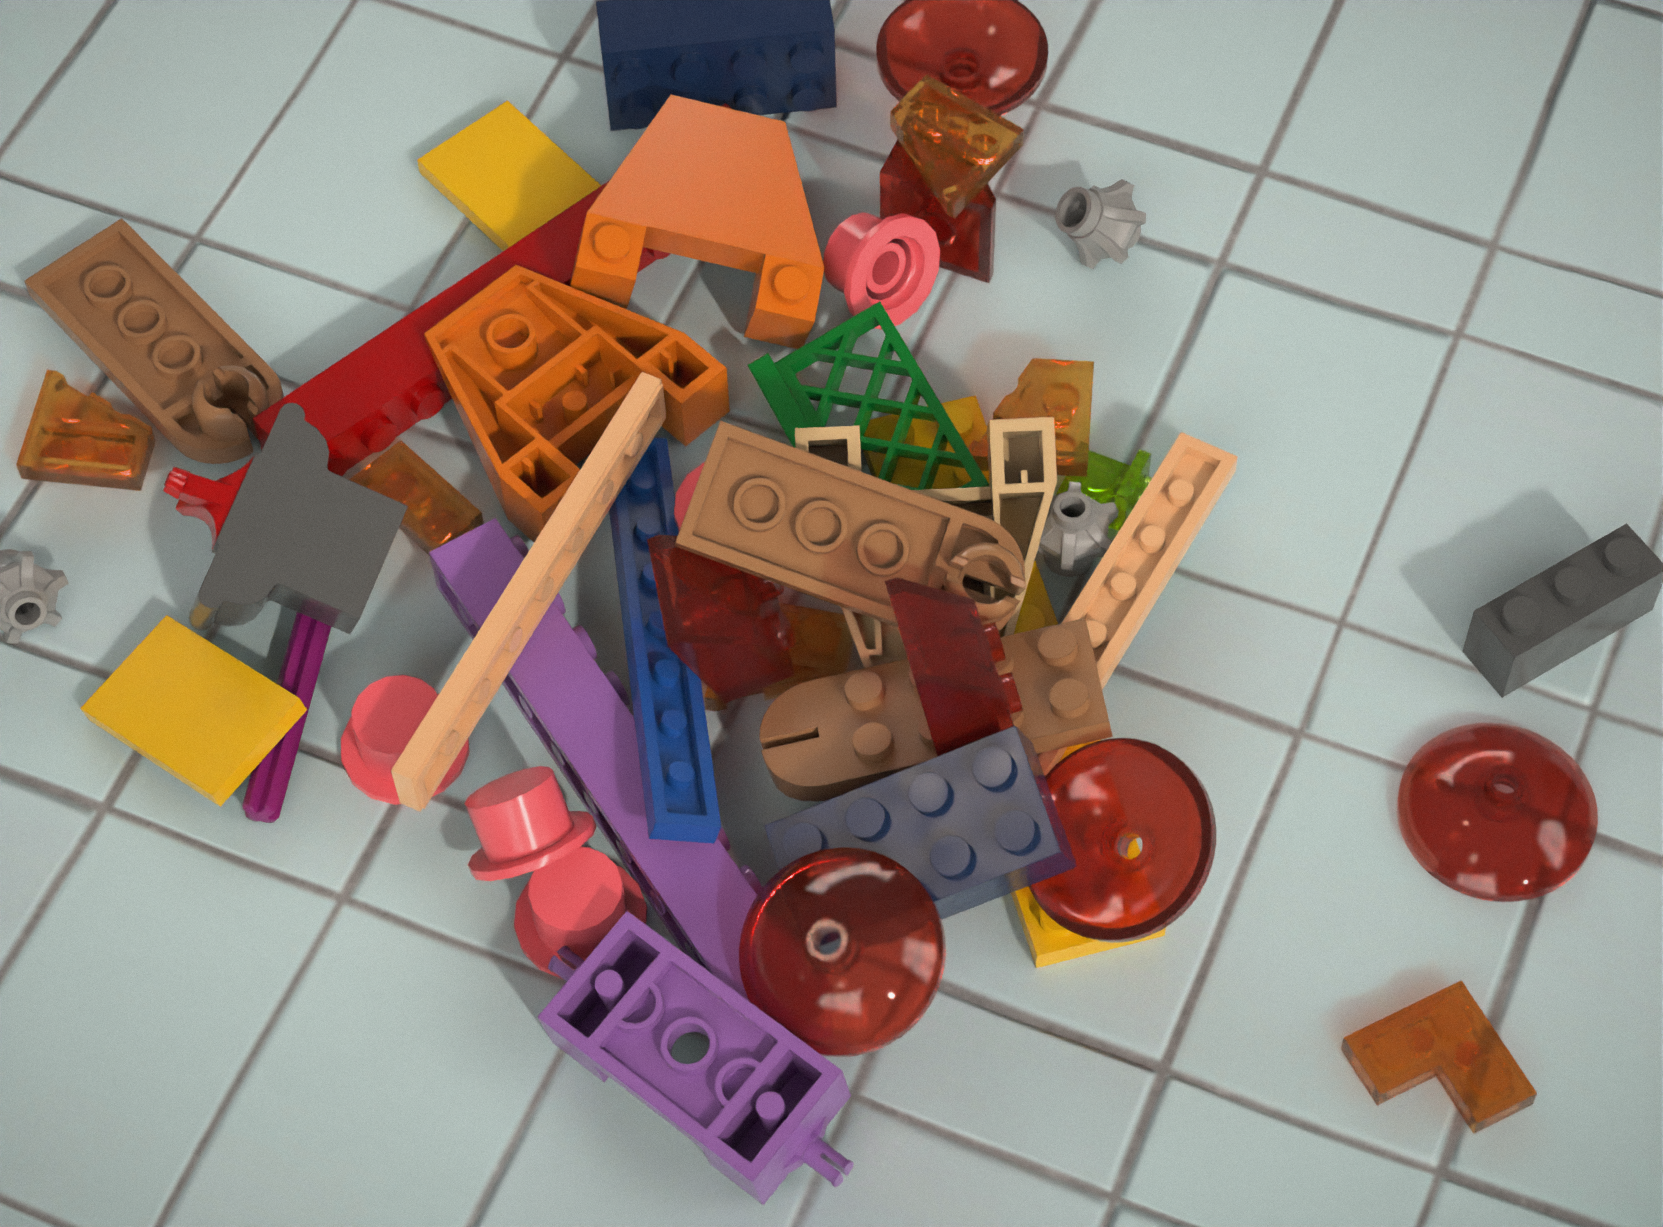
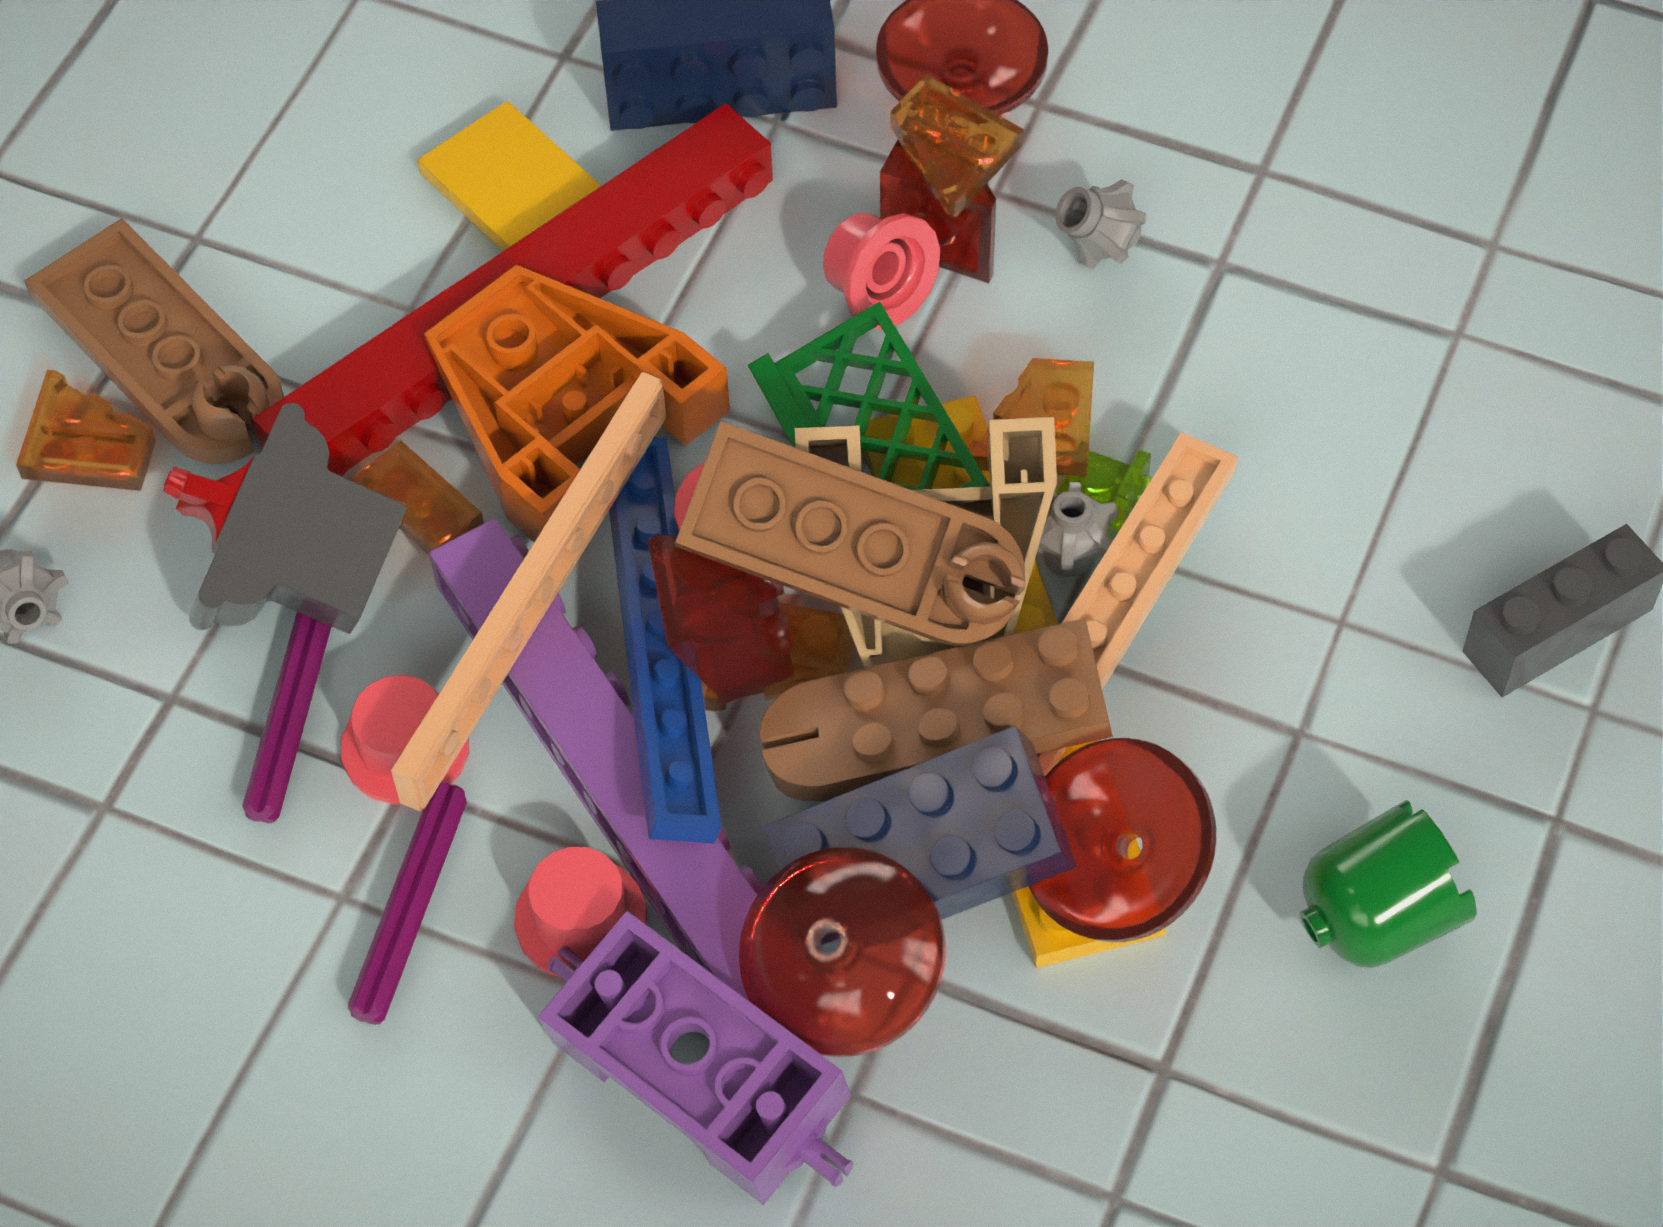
yellow tile [80,615,307,807] -> none
coral piece [465,766,597,881] -> none
orange wedge [570,95,825,349] -> none
clear red slope [885,577,1023,757] -> none
clear orange plate [1341,980,1537,1134] -> none
clear red dish [1397,723,1598,902] -> none
none -> magenta axle [348,782,467,1025]
none -> green cylinder [1299,800,1477,968]

